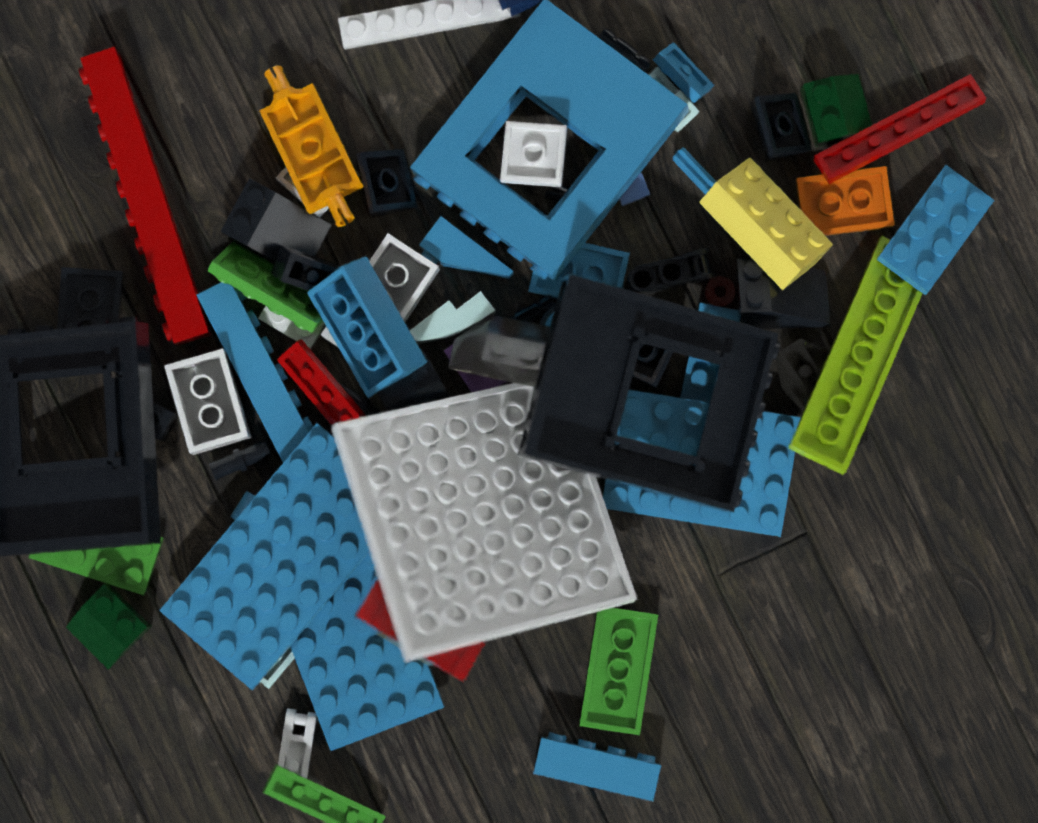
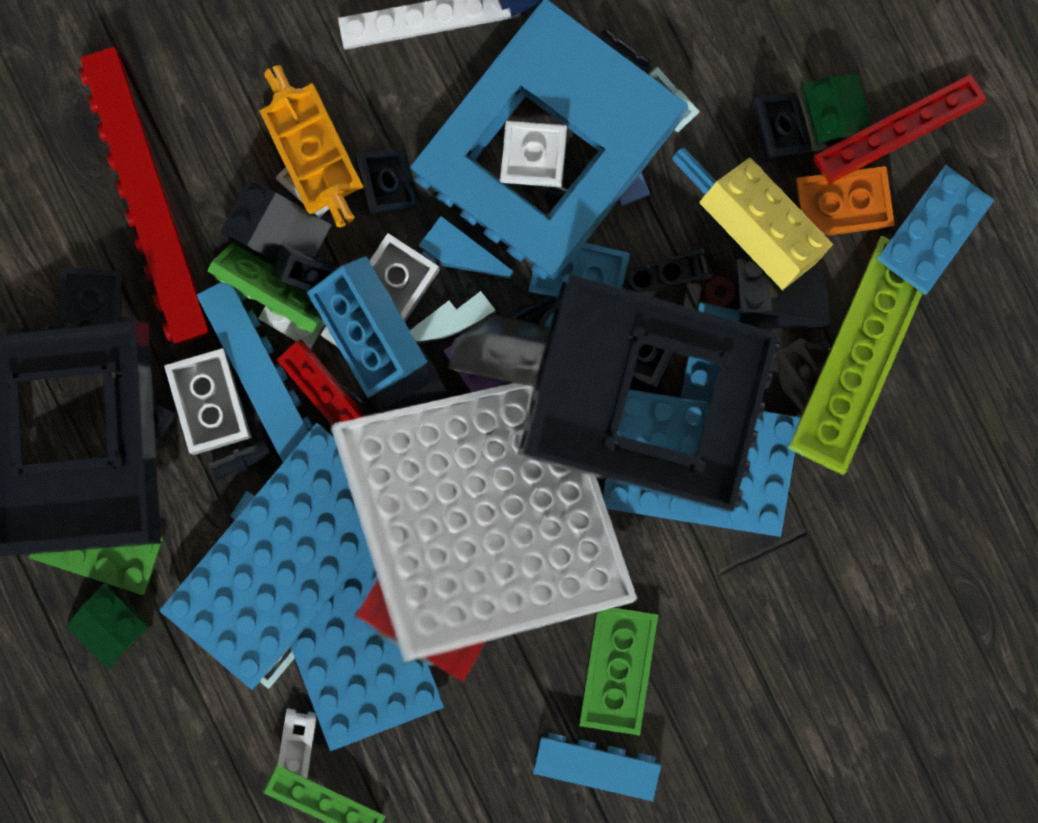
dark azure plate [653,42,715,103] -> none

